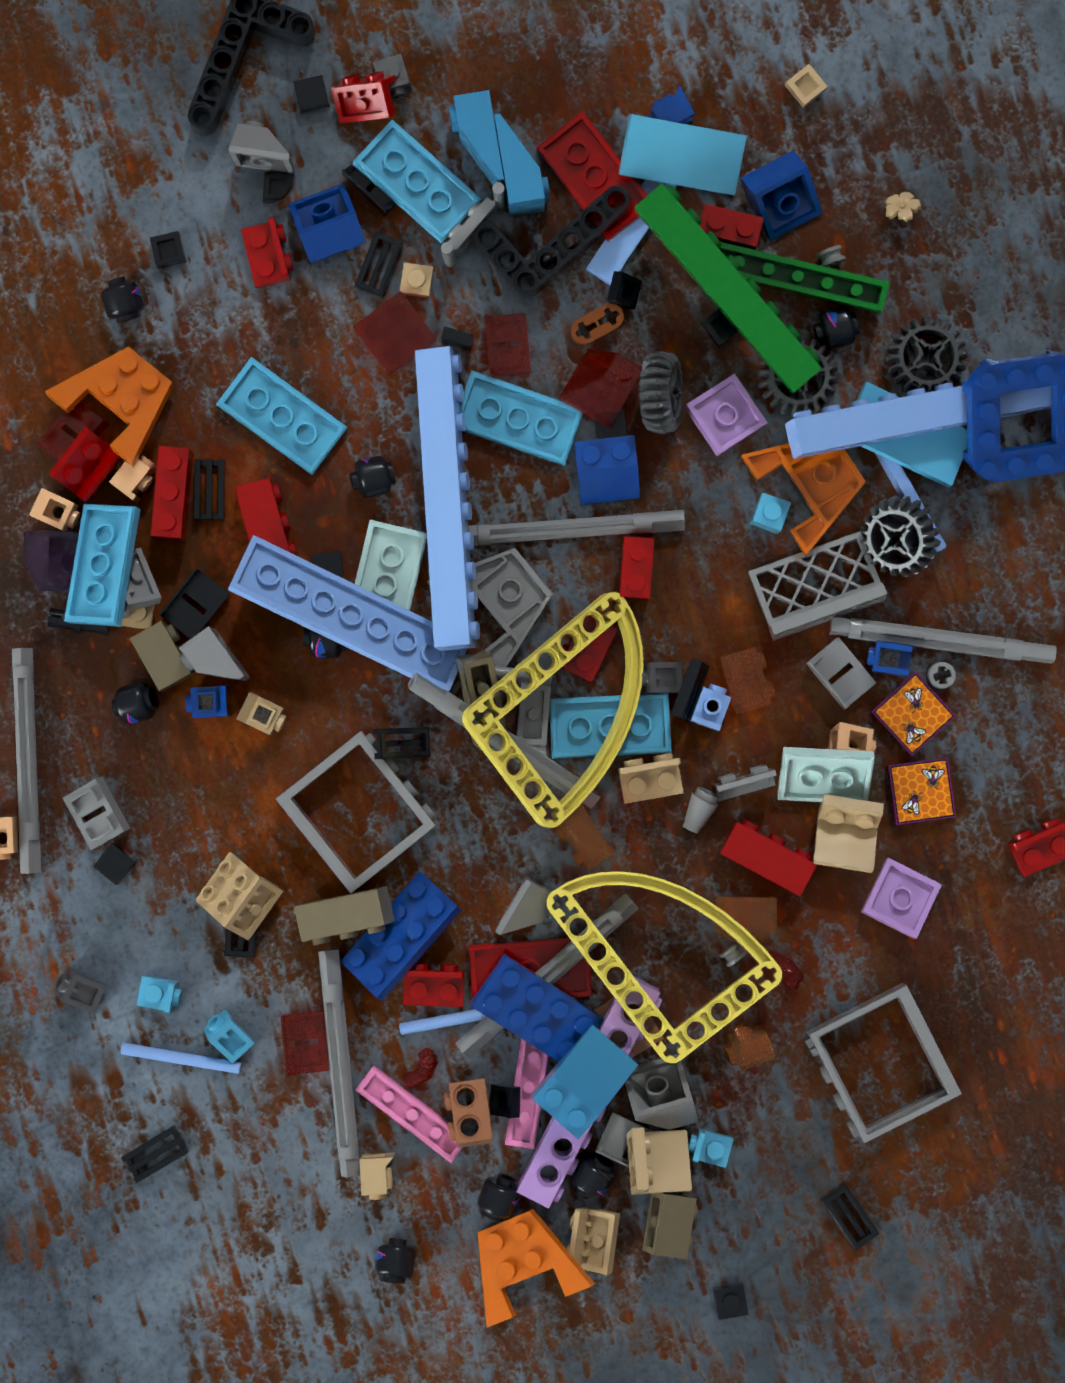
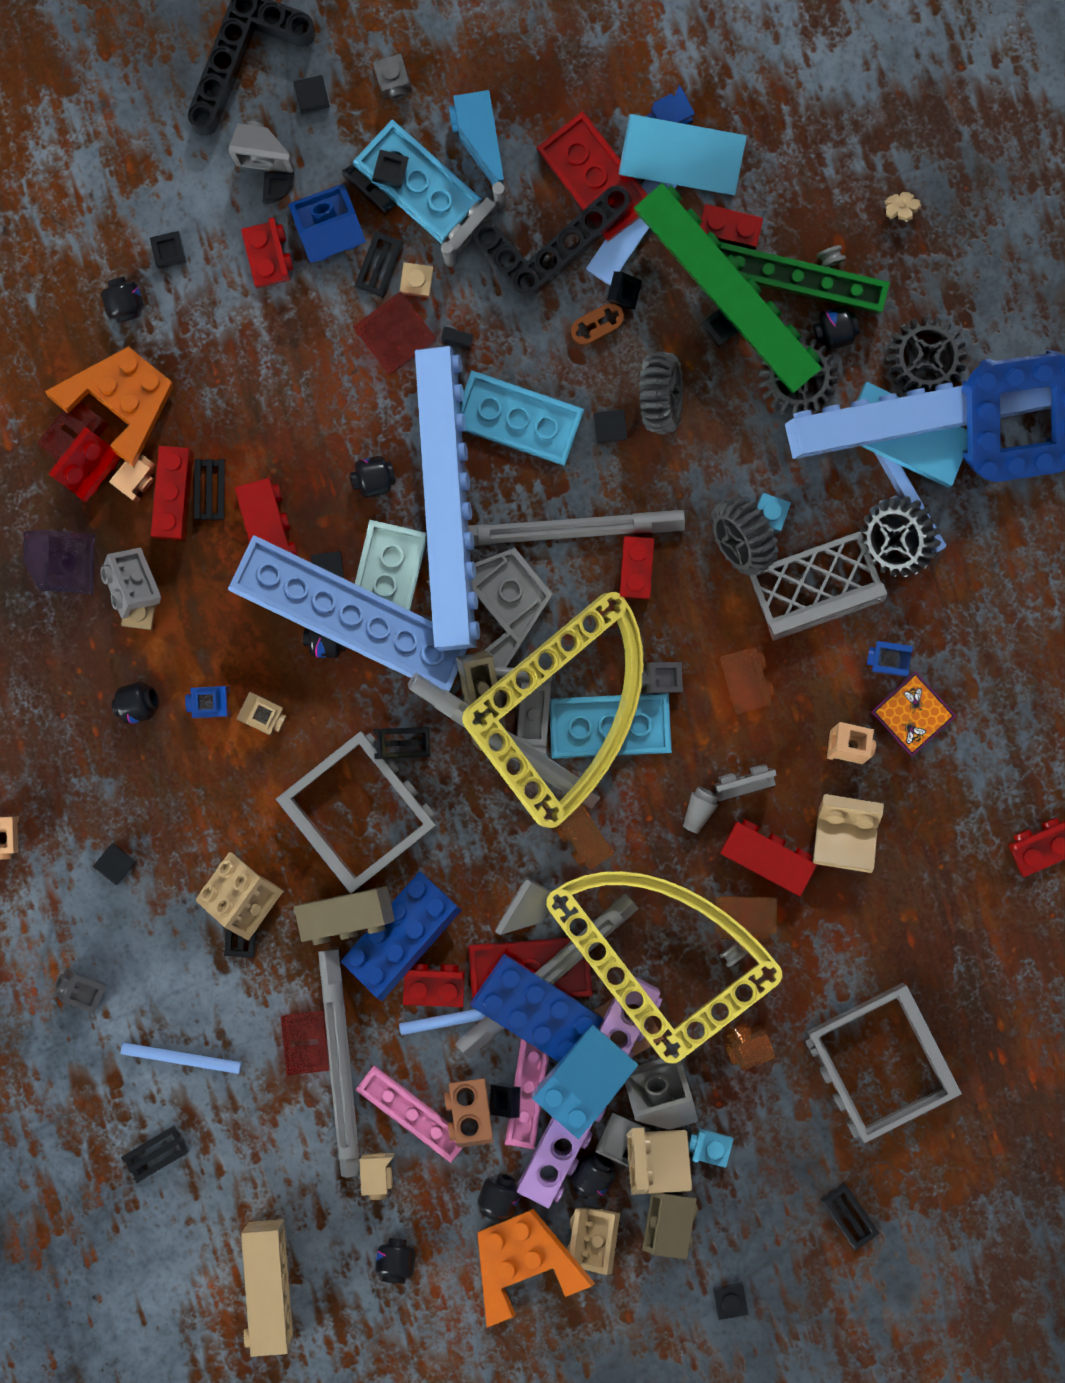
light grey piece [12,648,41,874] -> none
light nougat brick [29,488,80,532] -> none
black pin [48,608,110,636] -> none
light grey piece [63,777,131,850] -> none
medium azure tile [64,504,141,627] -> none
dark tan brick [129,621,195,692] -> none
medium azure bracket [136,975,182,1014] -> none
black piece [159,568,230,639] -> none
light grey slope [179,626,251,681] -> none
medium azure bracket [204,1009,255,1064] -> none
medium azure tile [216,357,348,476] -> none
red bracket [331,71,396,123] -> none
clear red arm [402,1048,438,1089] -> none
clear red piece [484,313,531,377] -> none
dark azure slope [494,114,550,217] -> none
clear red slope [559,349,642,428] -> none
red bracket [561,615,618,683] -> none
blue slope [574,435,640,505] -> none
tan bracket [618,753,684,804] -> none
black tile [671,658,710,722] -> none
lavender plate [684,373,767,456] -> none
light blue brick [690,683,731,731] -> none
blue slope [740,151,823,241] -> none
orange wing [741,443,866,556] -> none
clear red arm [769,950,803,989] -> none
light aqua tile [777,747,875,802] -> none
tan plate [785,64,828,108] -> none
light grey piece [806,637,876,710] -> none
light grey piece [829,617,1057,664] -> none
lavender plate [861,858,942,939] -> none
tile [887,758,956,825] -> none
light grey bush [927,662,956,689] -> none
none -> tan brick [241,1219,294,1357]
none -> black tile [372,149,409,189]
none -> dark grey gear [710,495,779,576]

